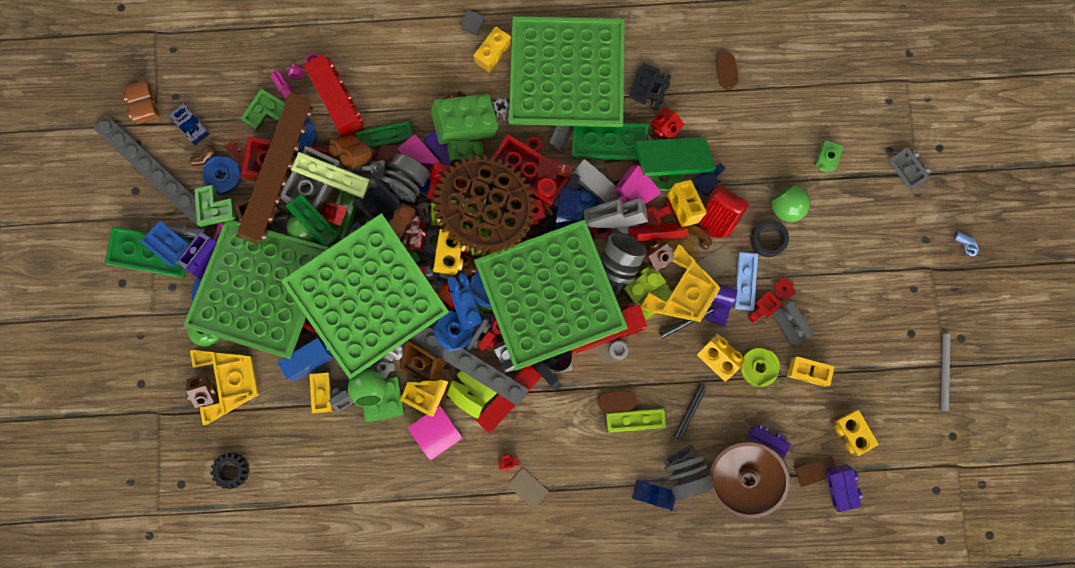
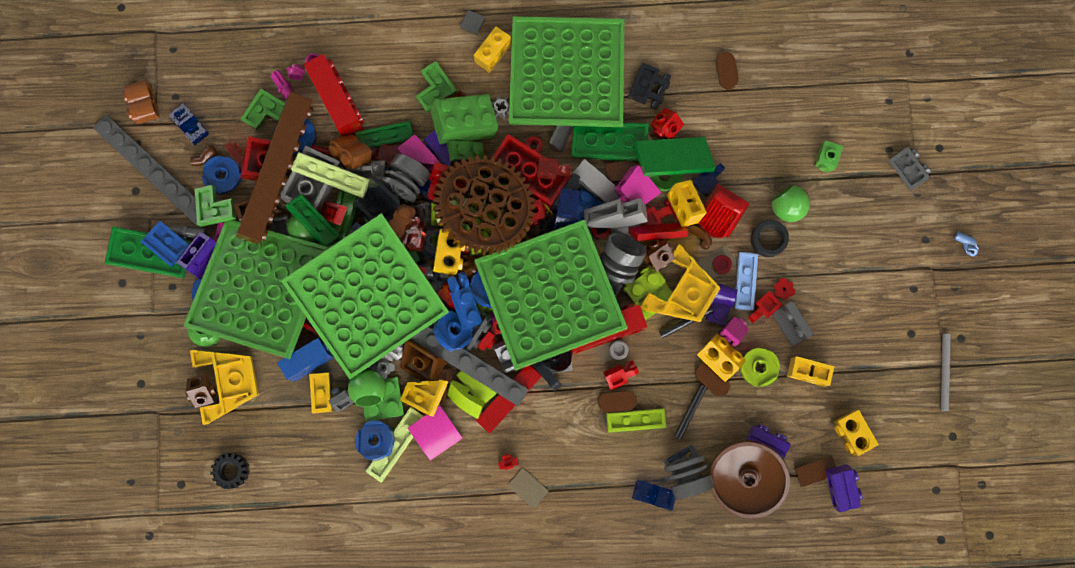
red tile [537,177,557,198] -> none
none -> blue plate [355,420,395,461]
none -> yellowish green tile [365,407,424,483]
none -> bright green plate [416,61,457,113]
none -> red plate [603,360,639,390]
none -> reddish brown tile [695,364,730,396]
none -> dark red tile [712,255,732,275]
none -> dark pink slope [718,316,749,347]

